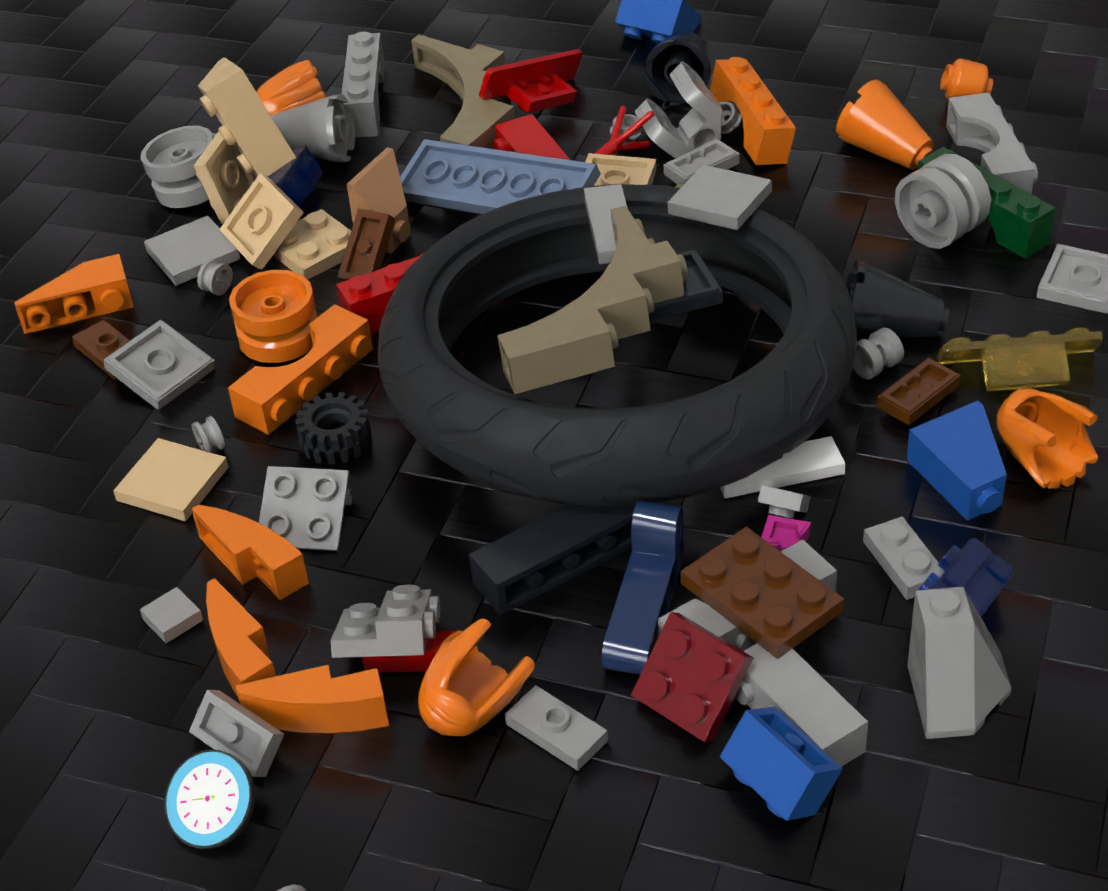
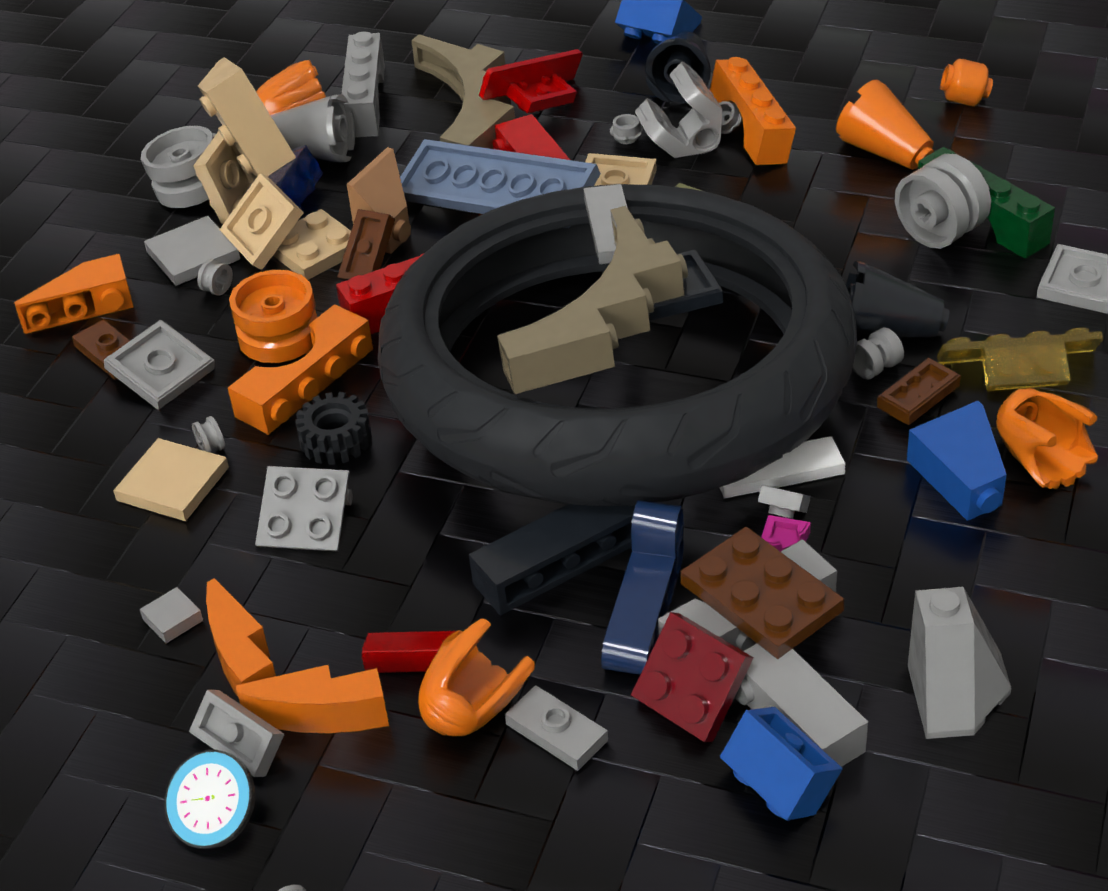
orange slope [191,505,309,600] -> none
light grey plate [330,584,440,658] -> none
red plant [594,106,654,155] -> none
light grey plate [663,139,739,184] -> none
light grey tile [667,165,772,230] -> none
light grey plate [863,516,947,600] -> none
clear blue brick [918,538,1015,617] -> none
light grey arch [946,92,1038,195] -> none

